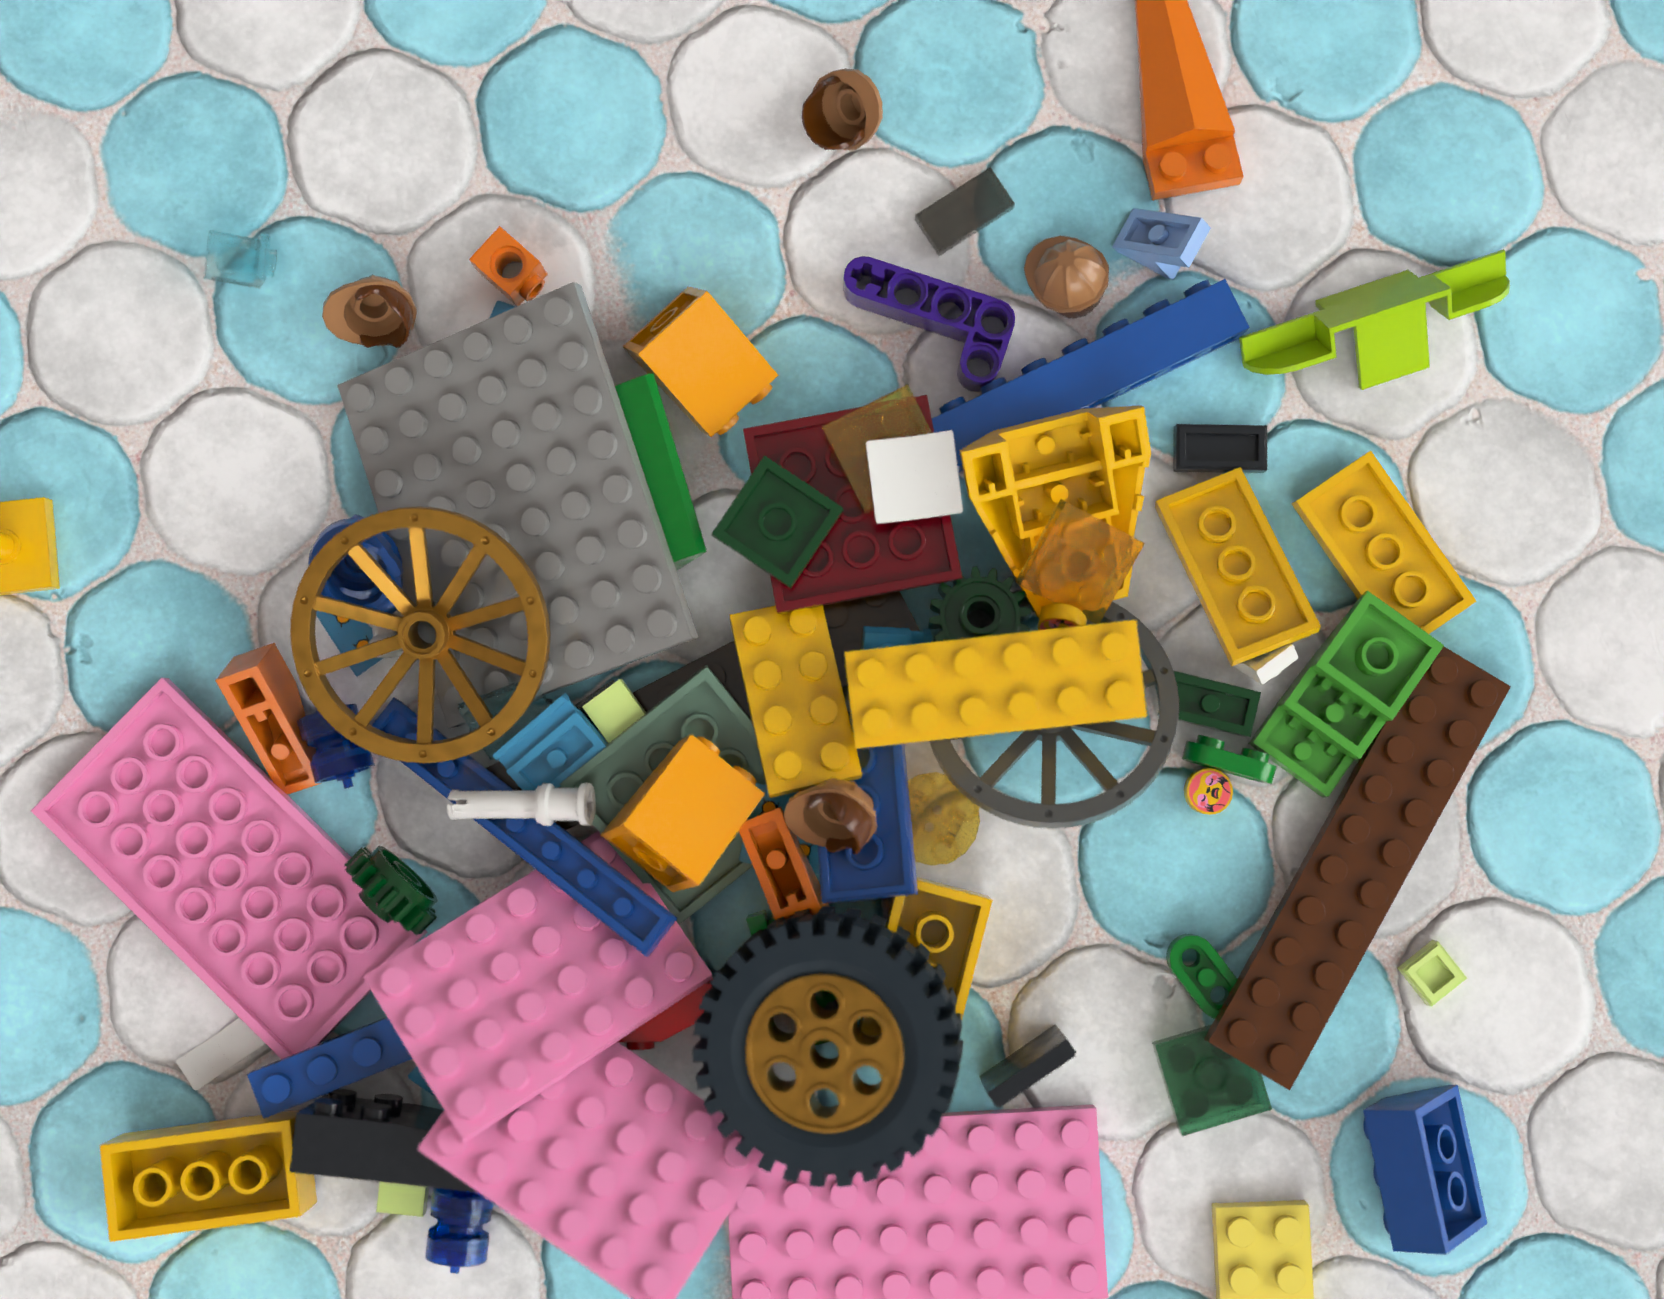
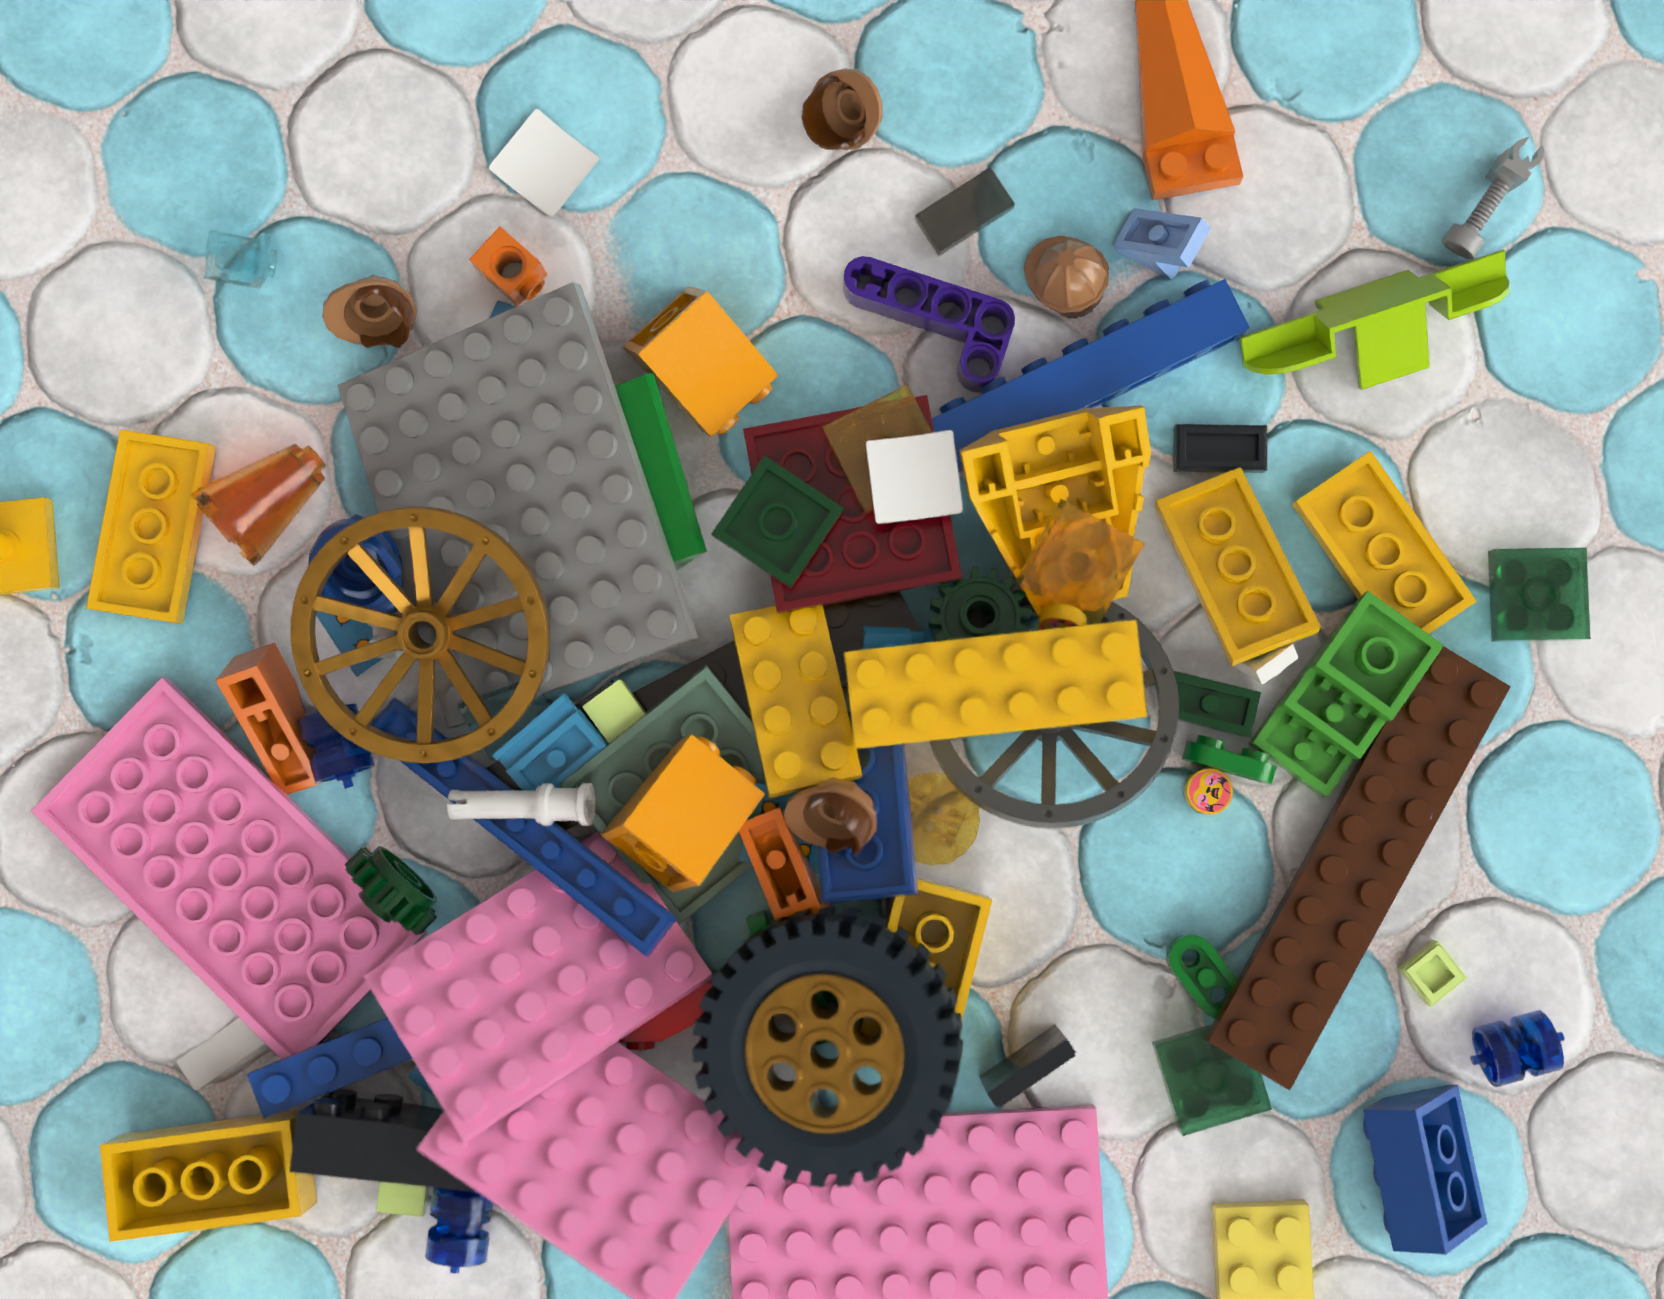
none -> yellow plate [86,429,216,624]
none -> clear orange cone [190,444,326,566]
none -> white sticker [489,109,600,218]
none -> light grey bar [1442,137,1544,259]
none -> clear blue wheel [1470,1010,1565,1087]
none -> clear green plate [1488,547,1591,642]

